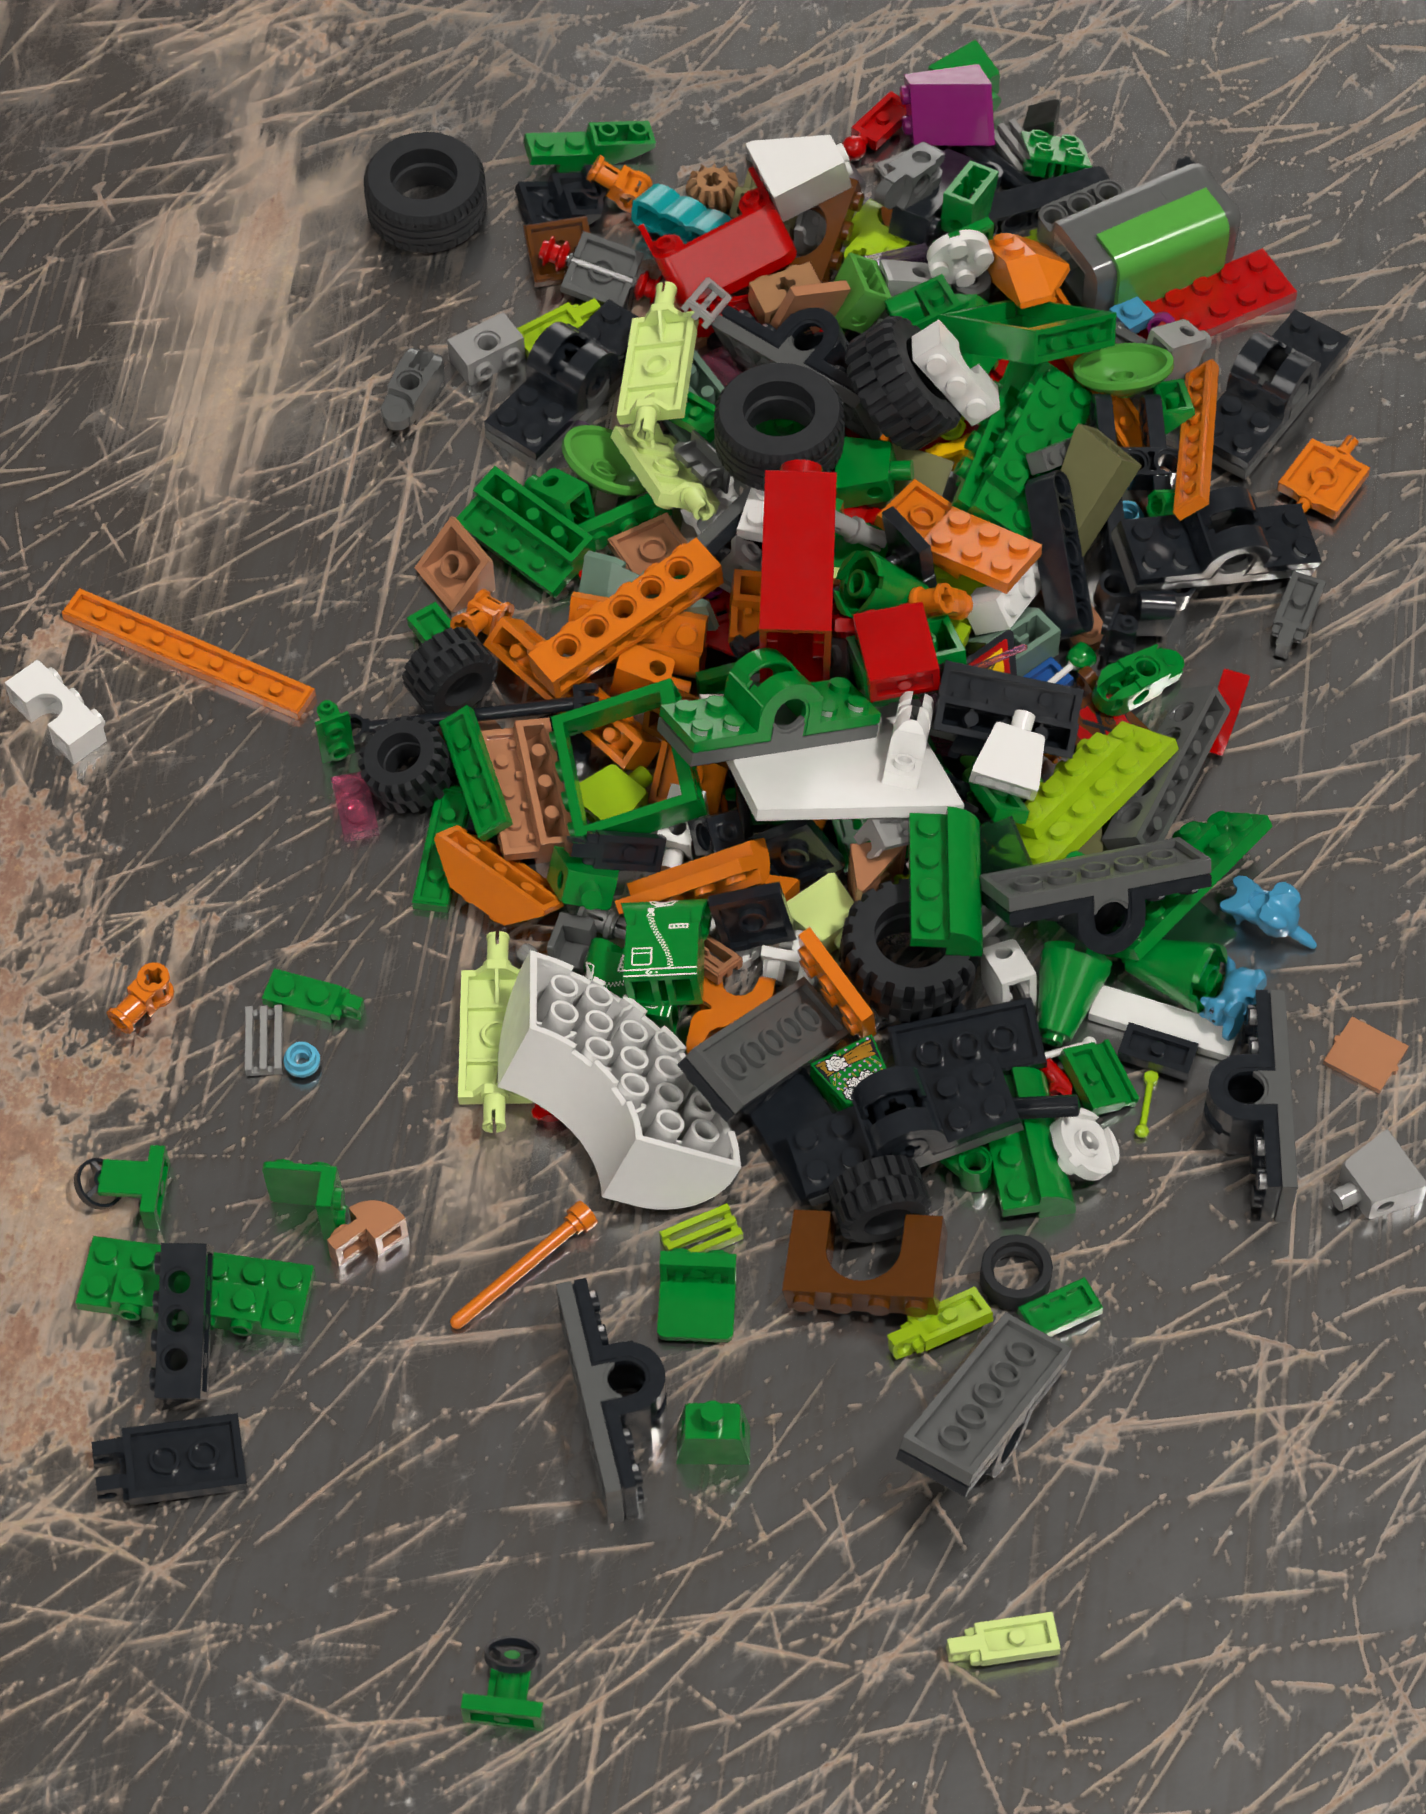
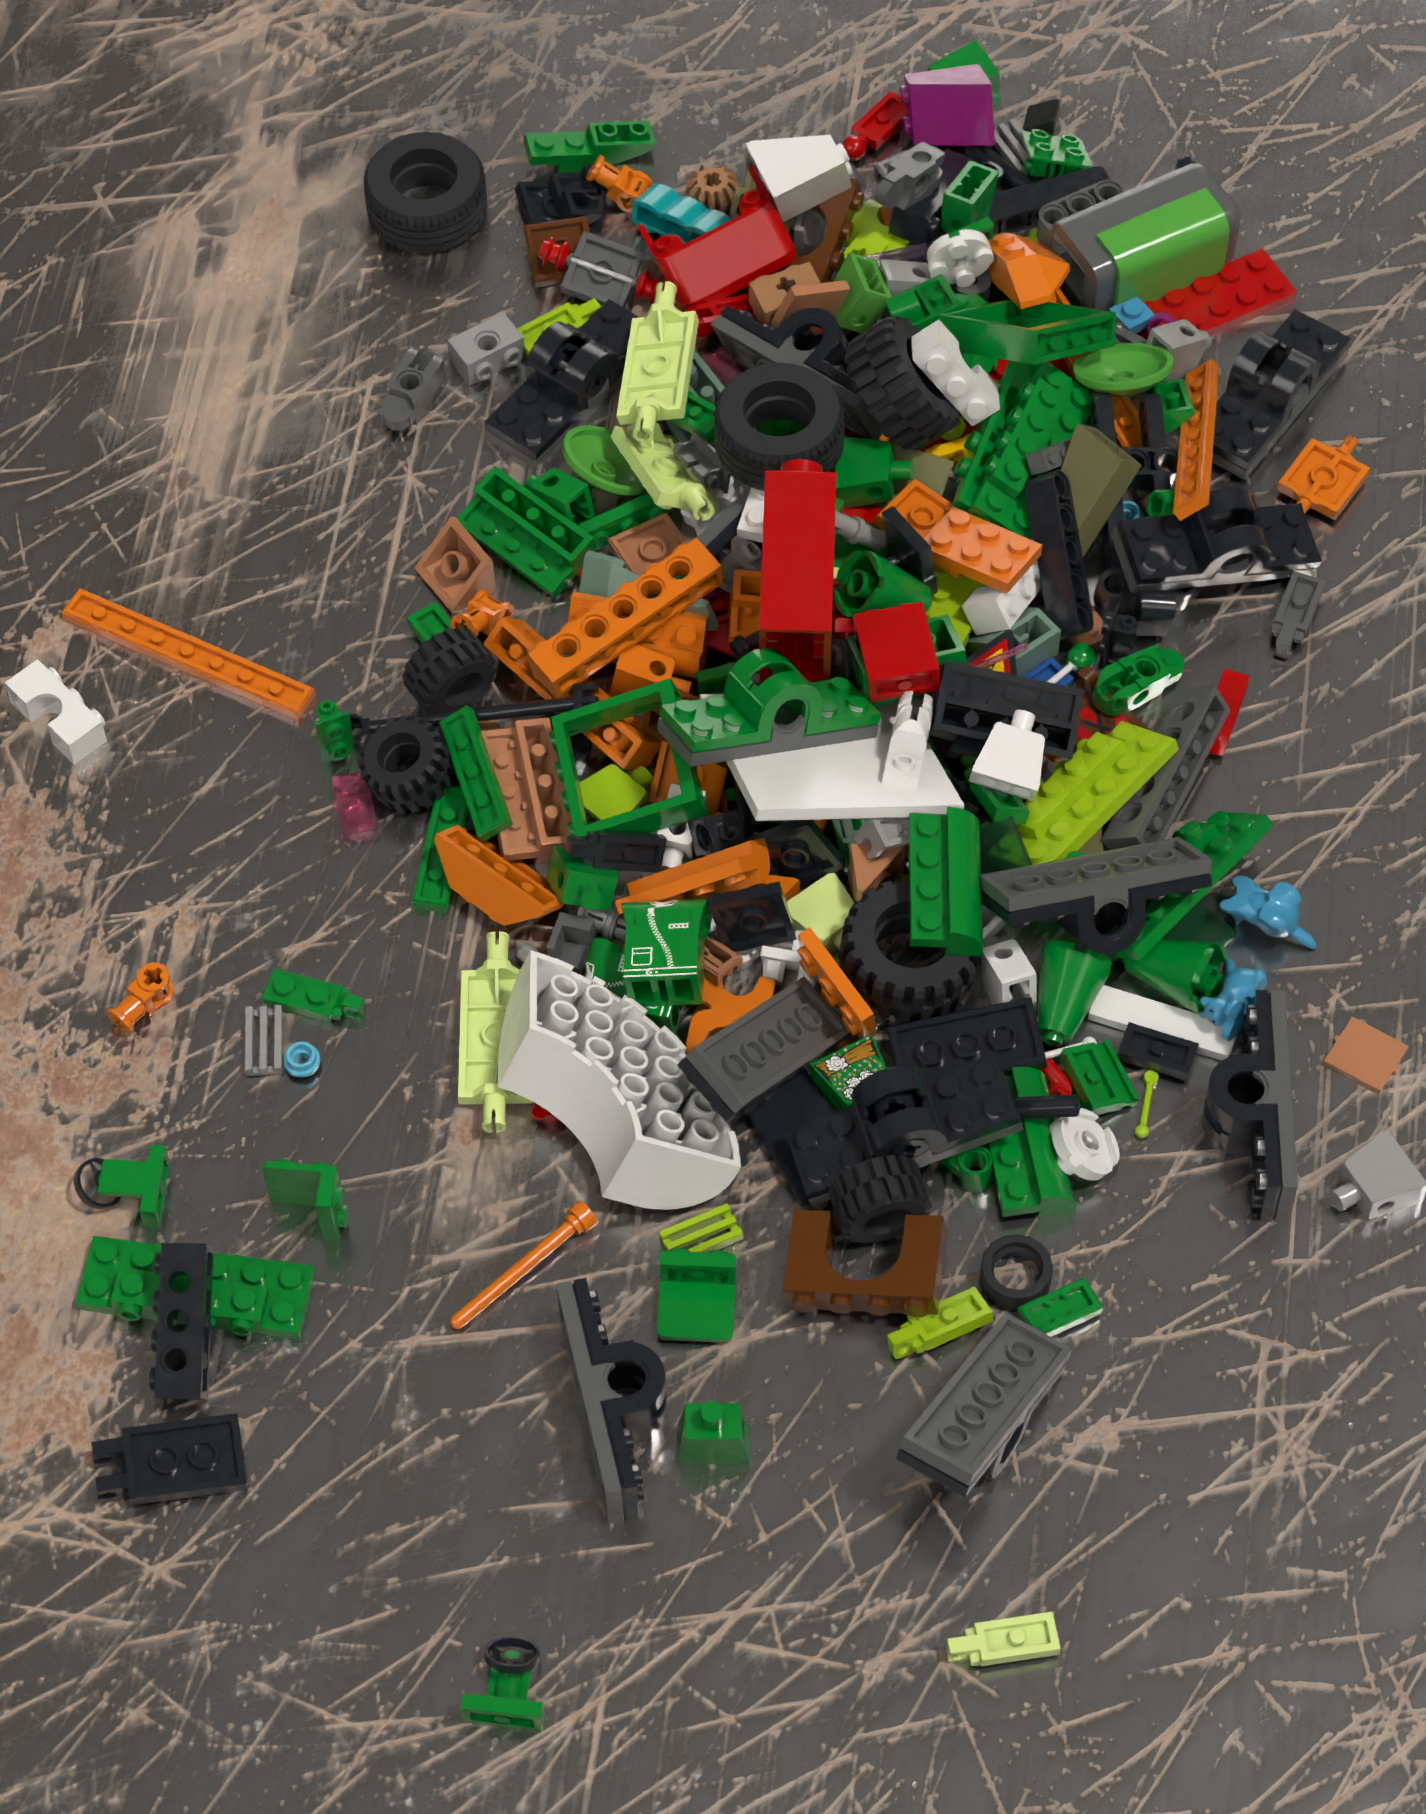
nougat brick [327,1200,408,1267] -> none
light grey tile [681,277,732,329] -> none
orange connector [909,582,973,621] -> none

